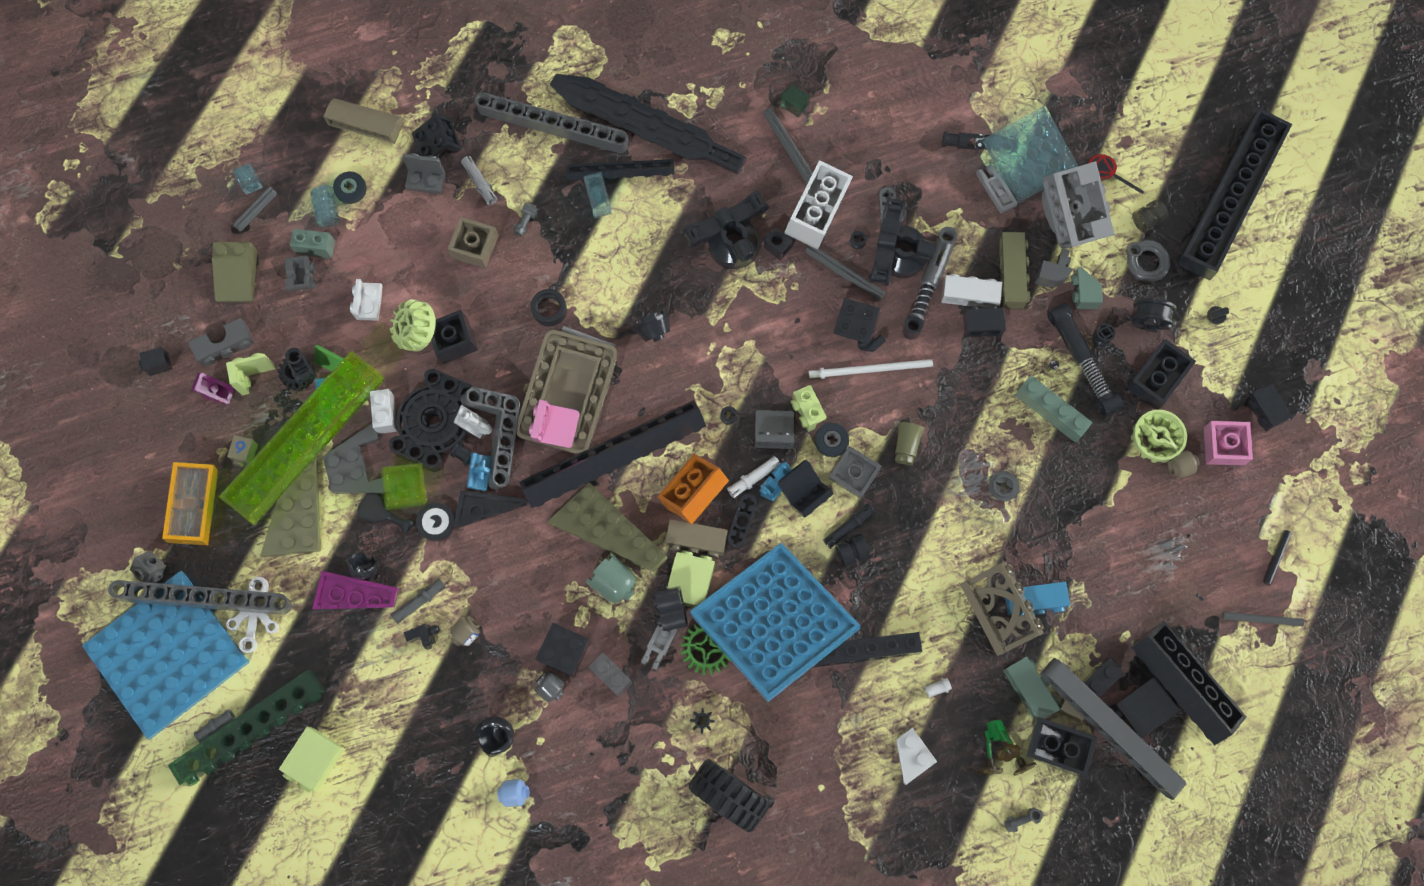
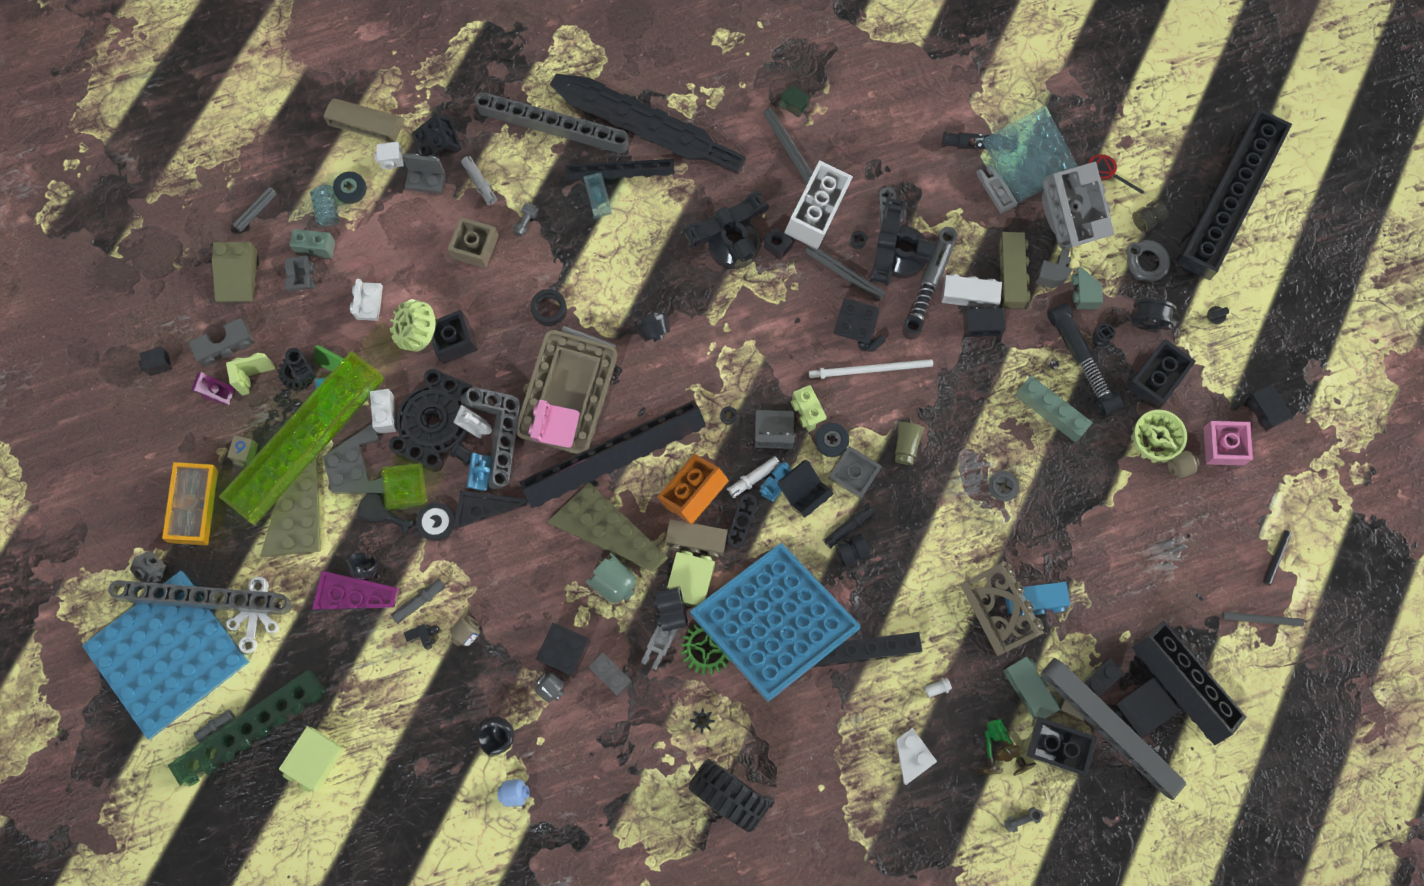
clear light blue brick [233,163,263,195] -> none
none -> white brick [374,142,403,170]

